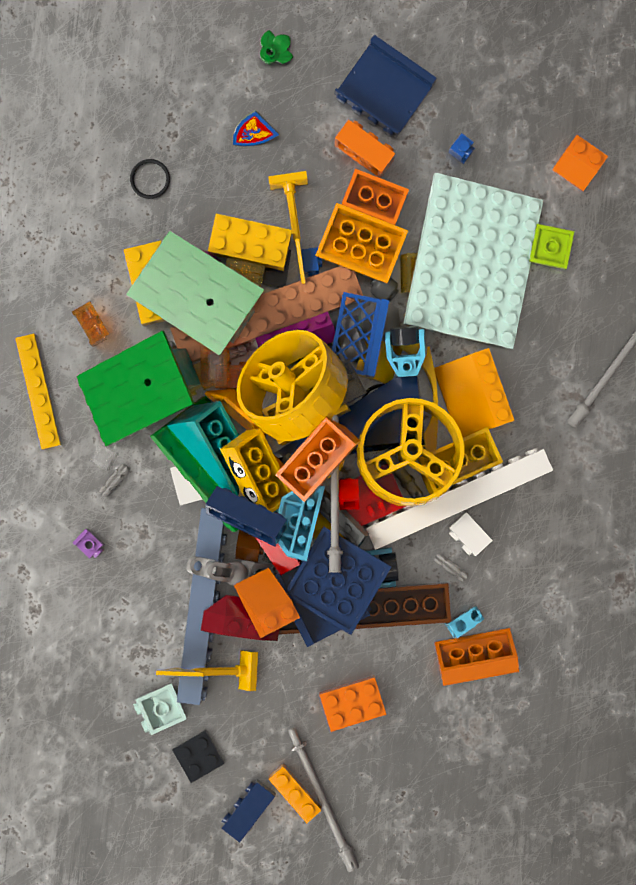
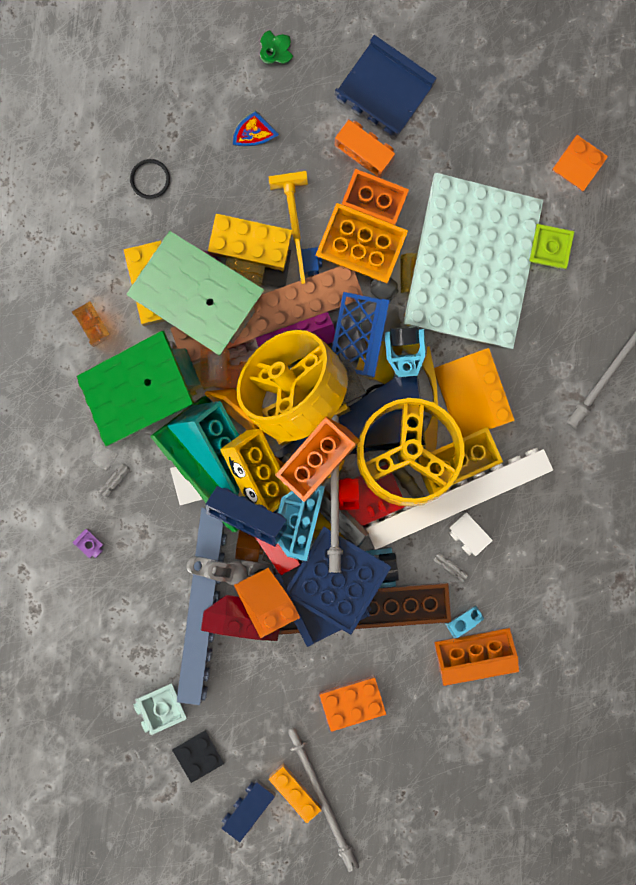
yellow plate [15,334,61,450] -> none
yellow piece [156,650,258,691] -> none
blue brick [448,133,475,164] -> none

